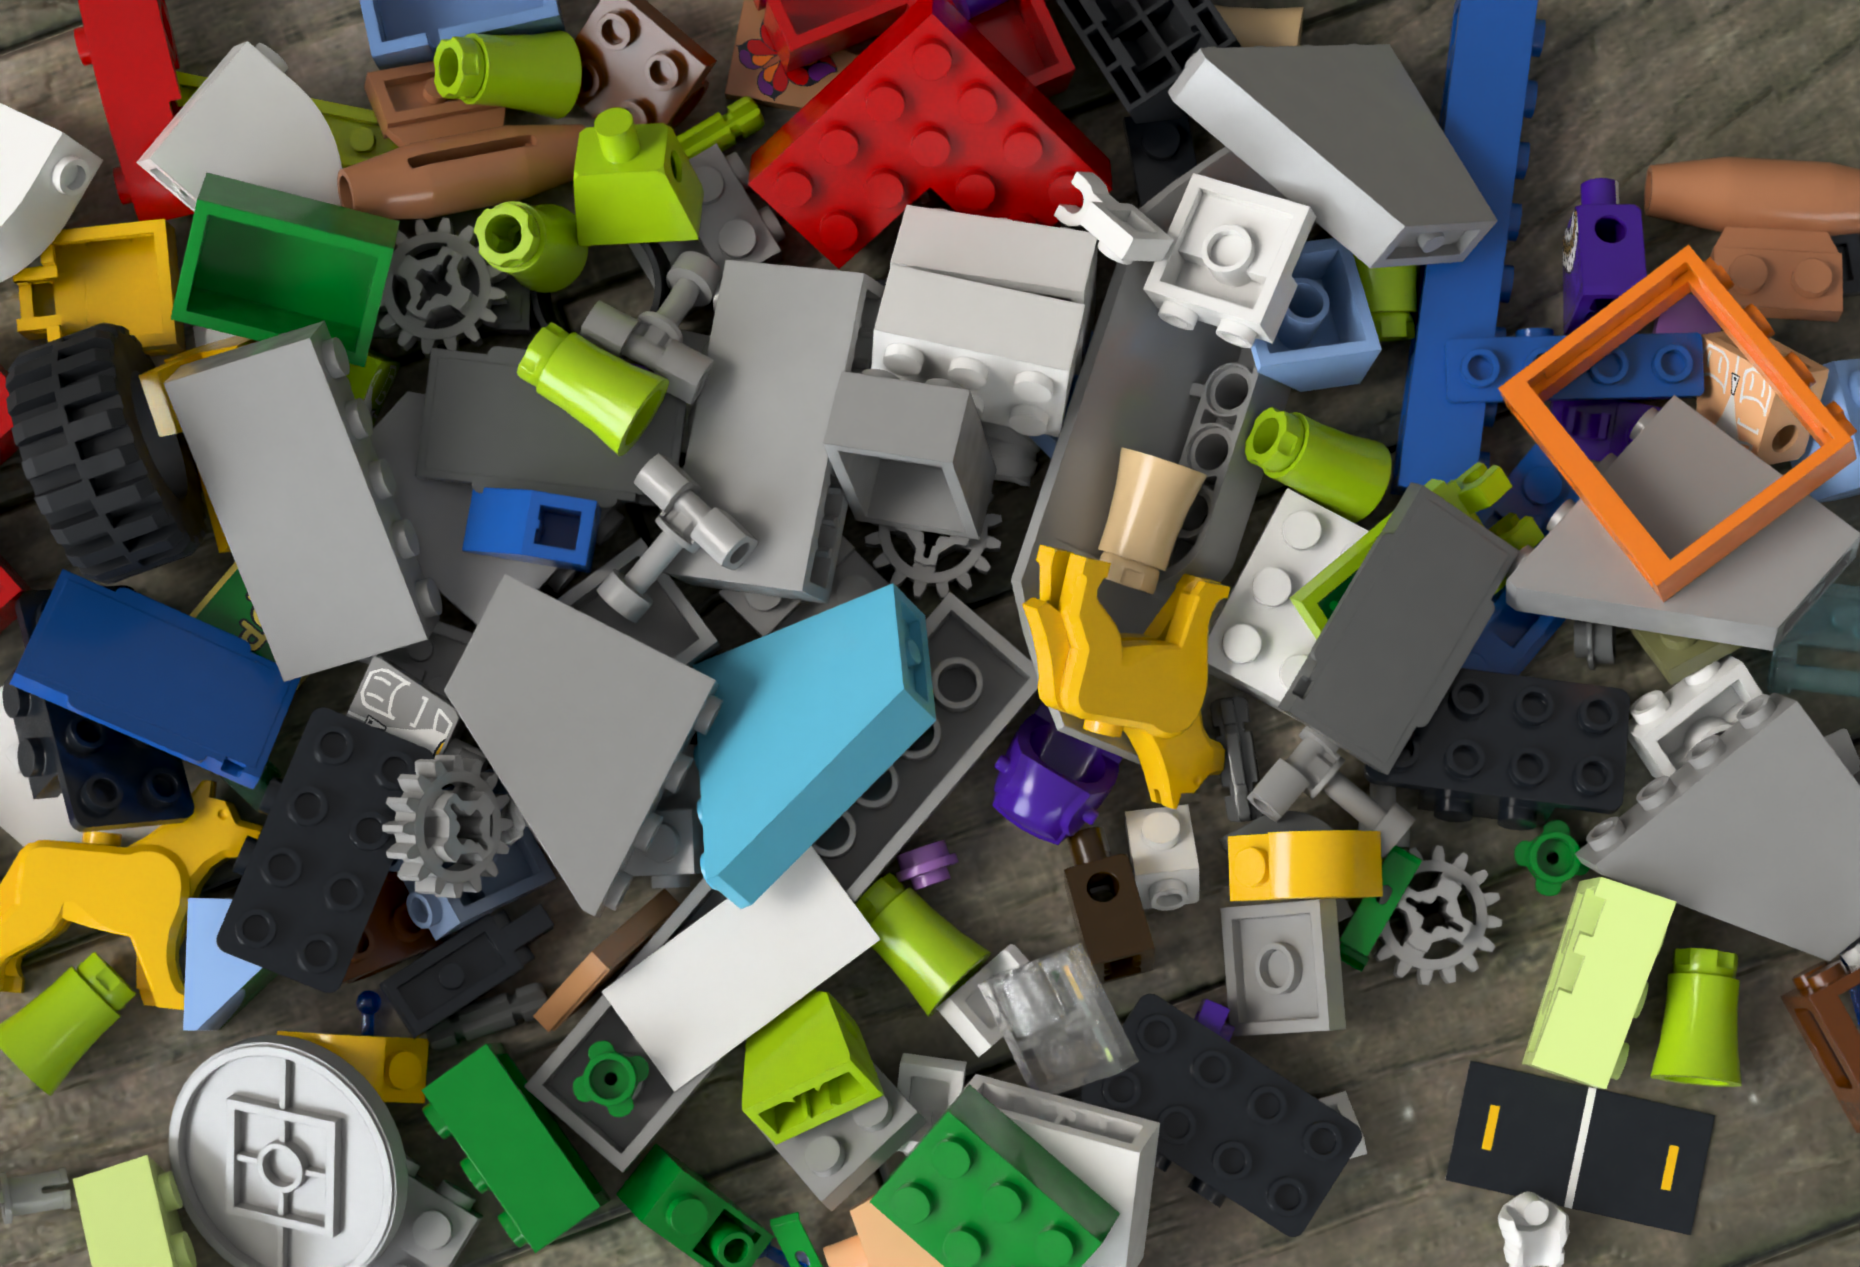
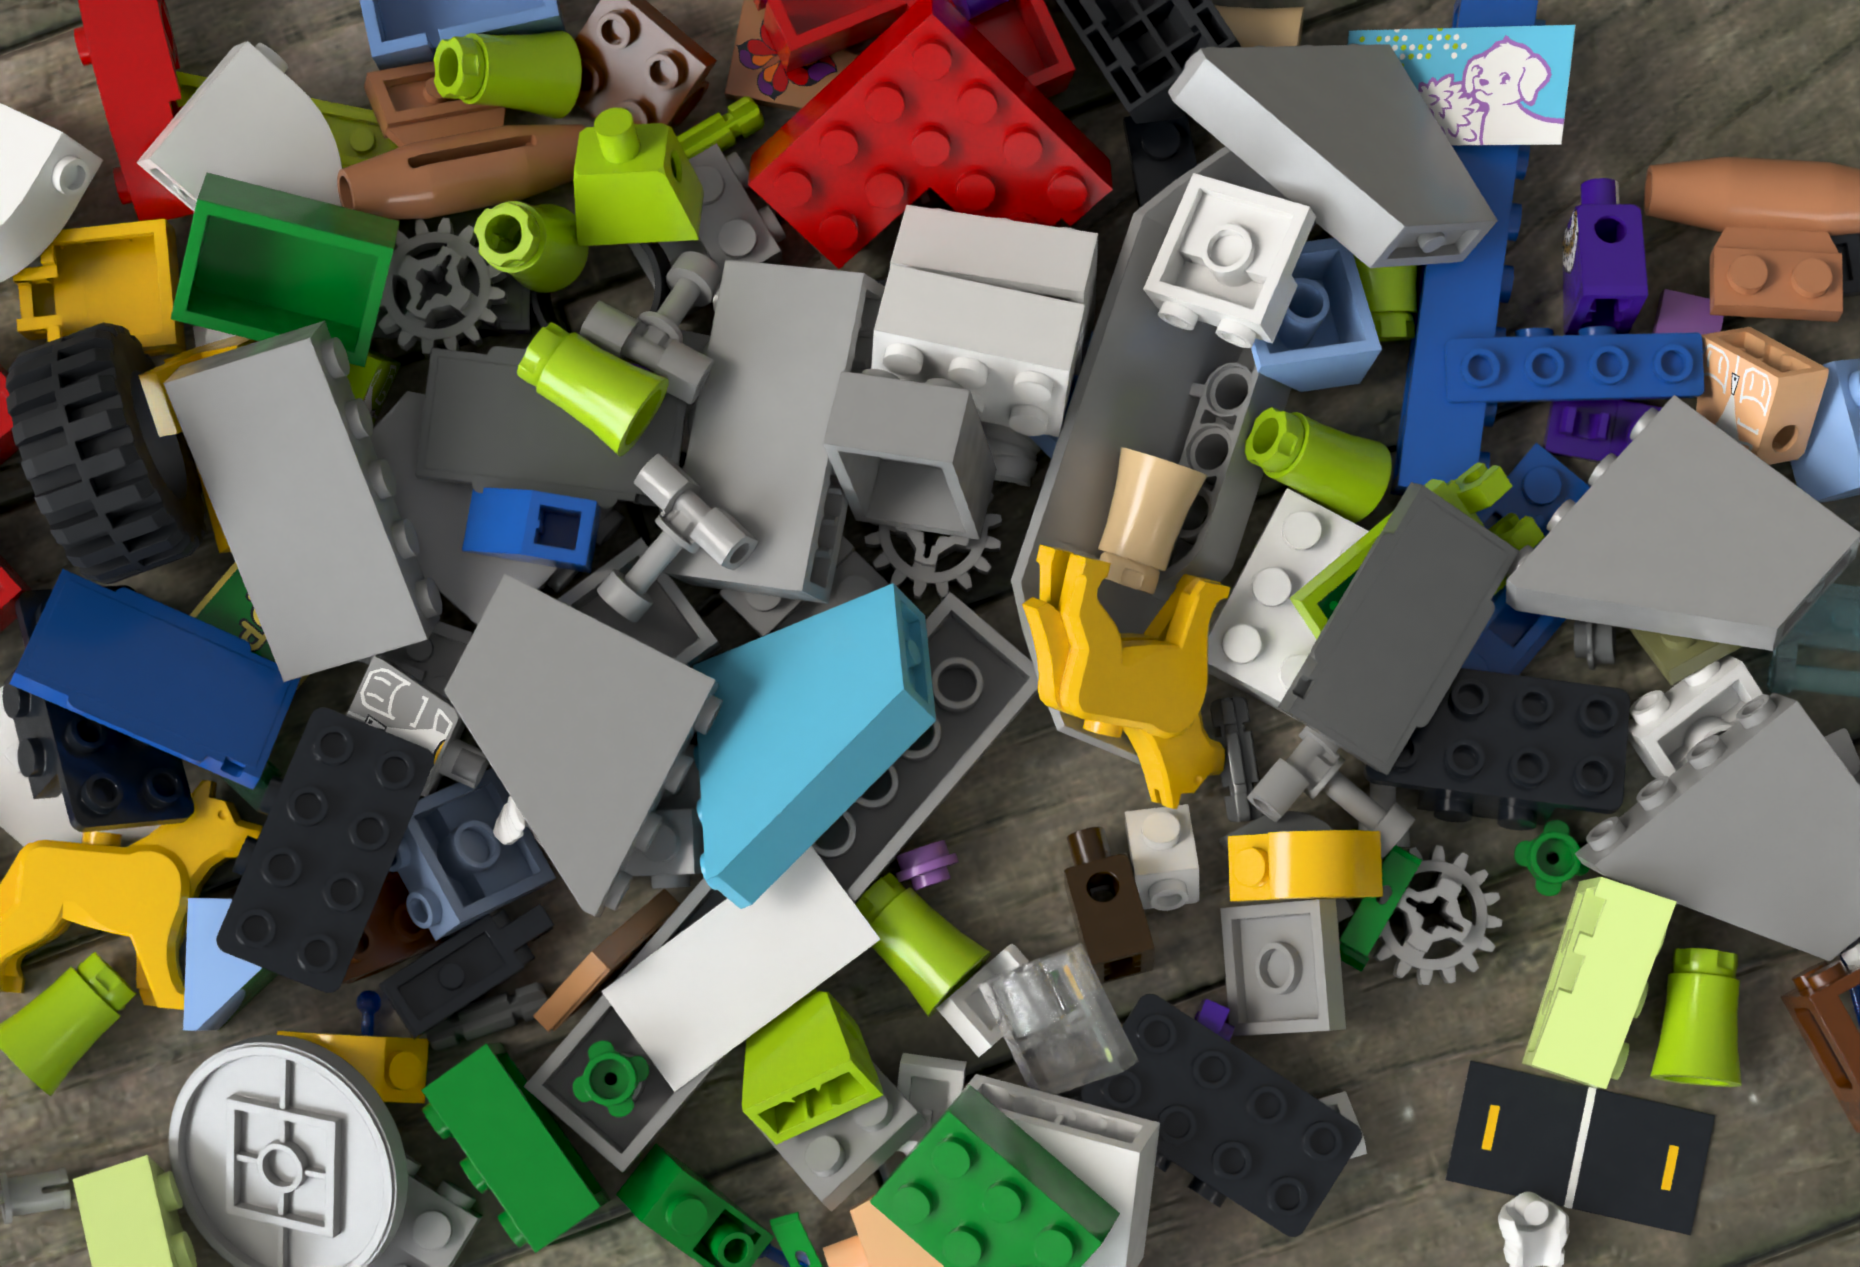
light grey gear [382,754,513,898] -> none
dark purple helmet [992,702,1123,845] -> none
white plate [1054,172,1174,265] -> none
orange window [1498,244,1857,602] -> none
none -> sticker [1347,25,1576,145]

